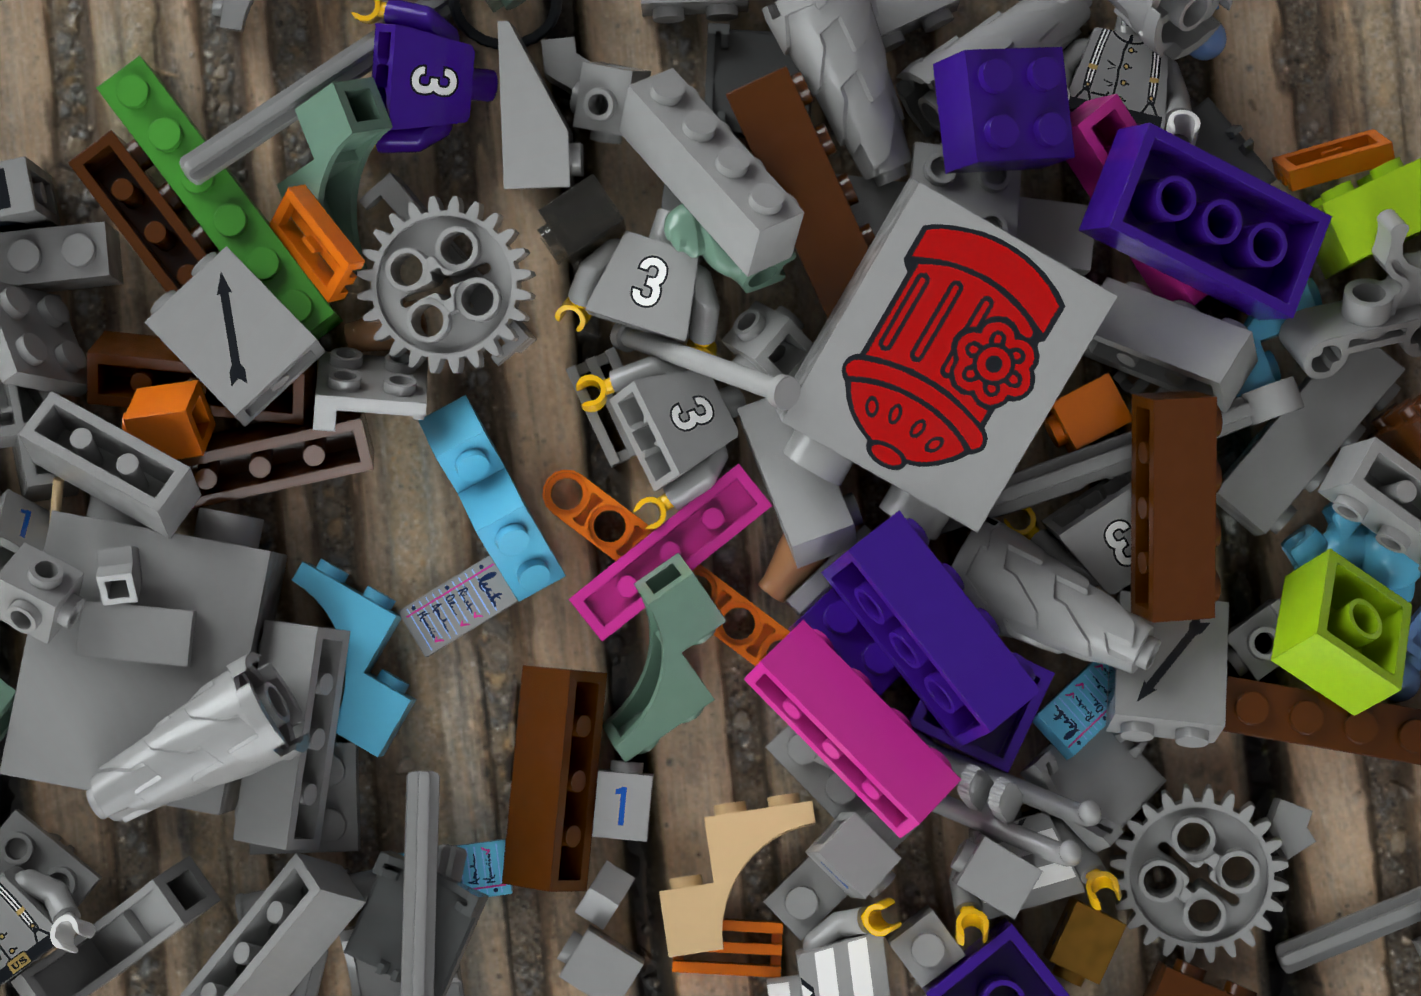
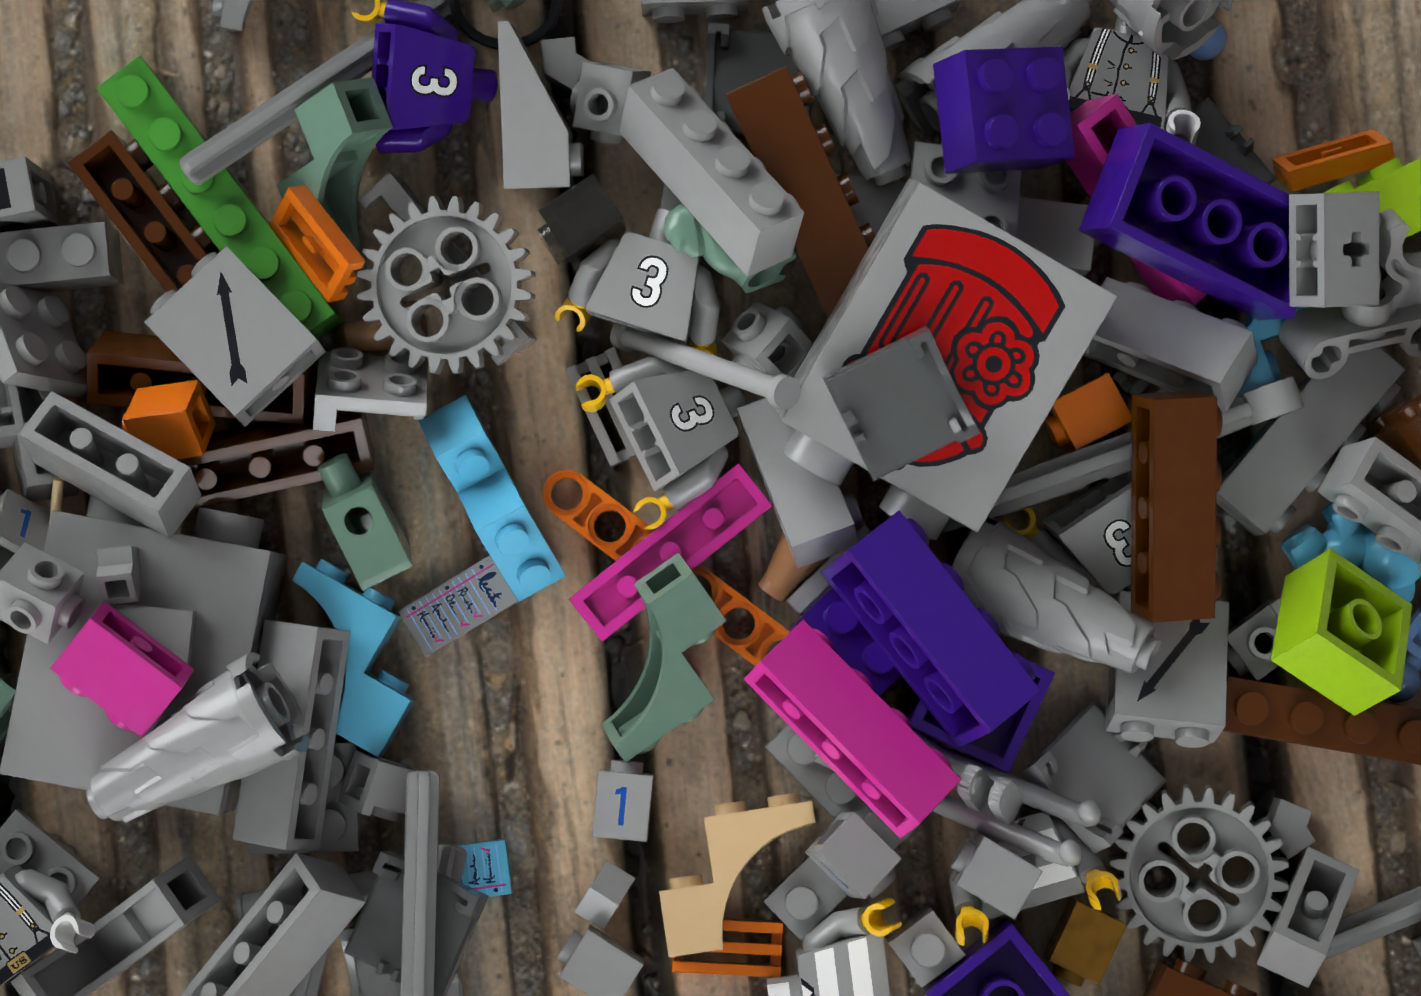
reddish brown brick [502,665,607,892] -> none
medium azure tile [1033,662,1109,760] -> none
none -> dark pink brick [50,601,195,737]
none -> sand green torso [317,453,413,591]
none -> light grey brick [337,750,421,822]
none -> dark grey piece [822,326,980,481]
none -> light grey brick [1257,847,1359,988]
none -> light grey brick [1289,192,1381,308]

